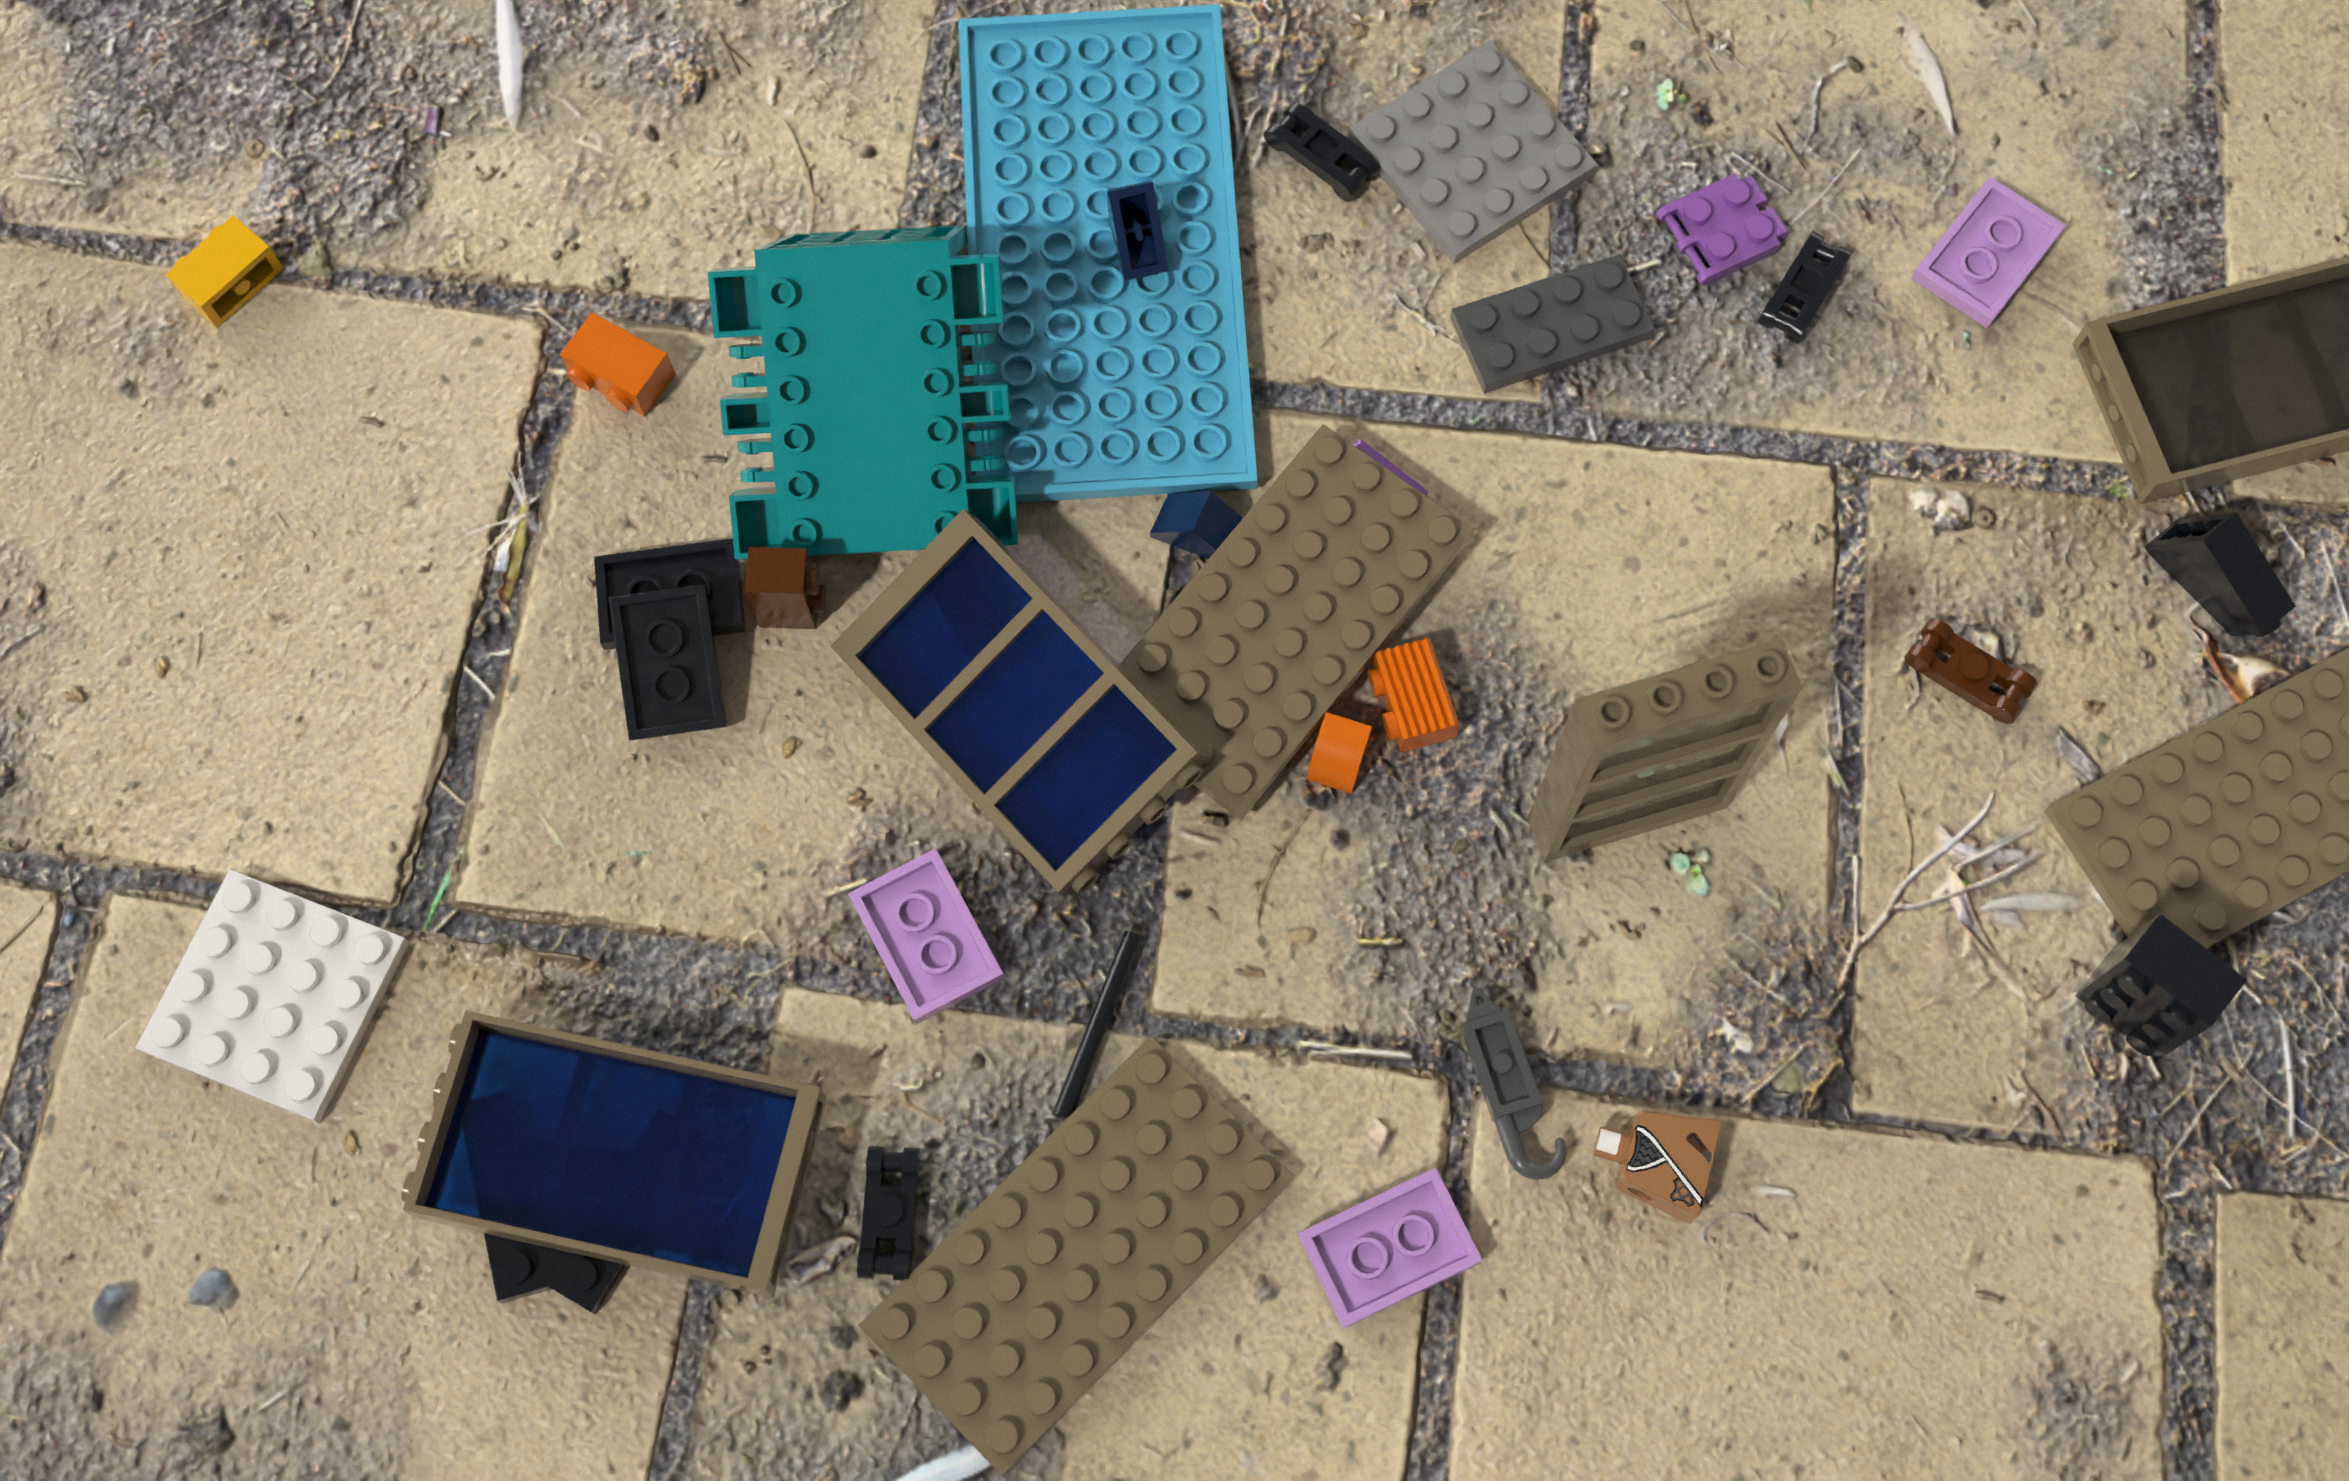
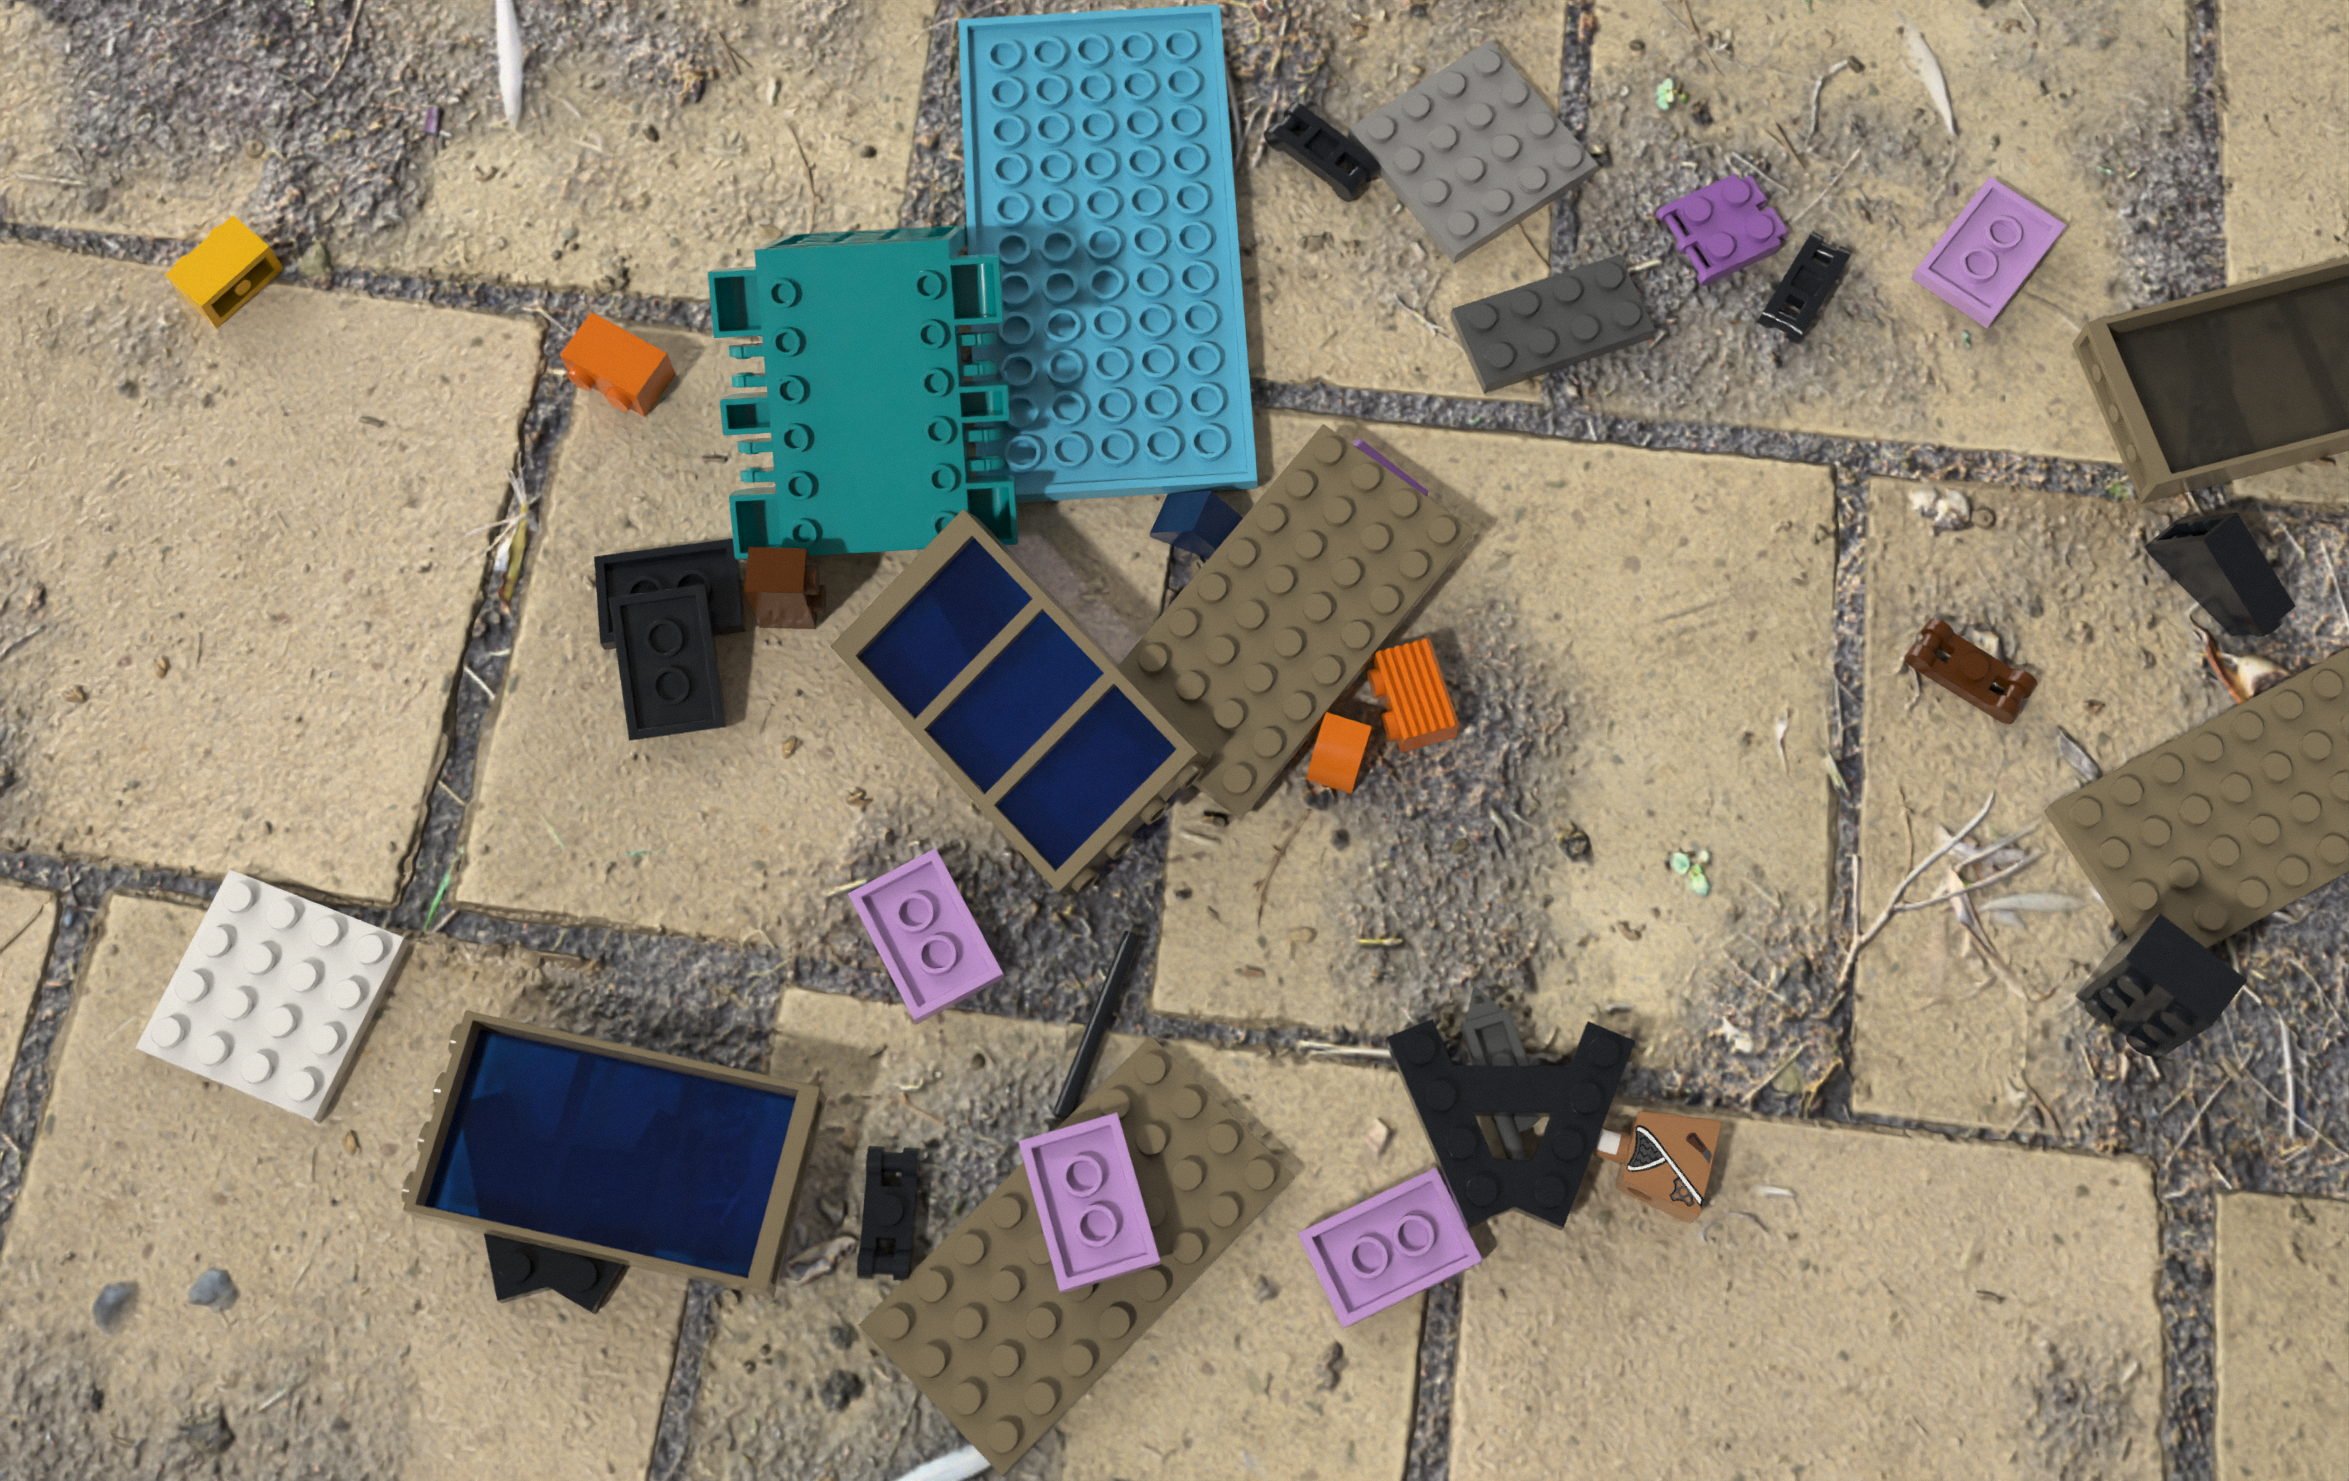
dark blue slope [1107,180,1169,280] -> none
dark tan window [1528,638,1802,862] -> none
none -> lavender plate [1018,1113,1161,1294]
none -> black plate [1385,1019,1635,1231]

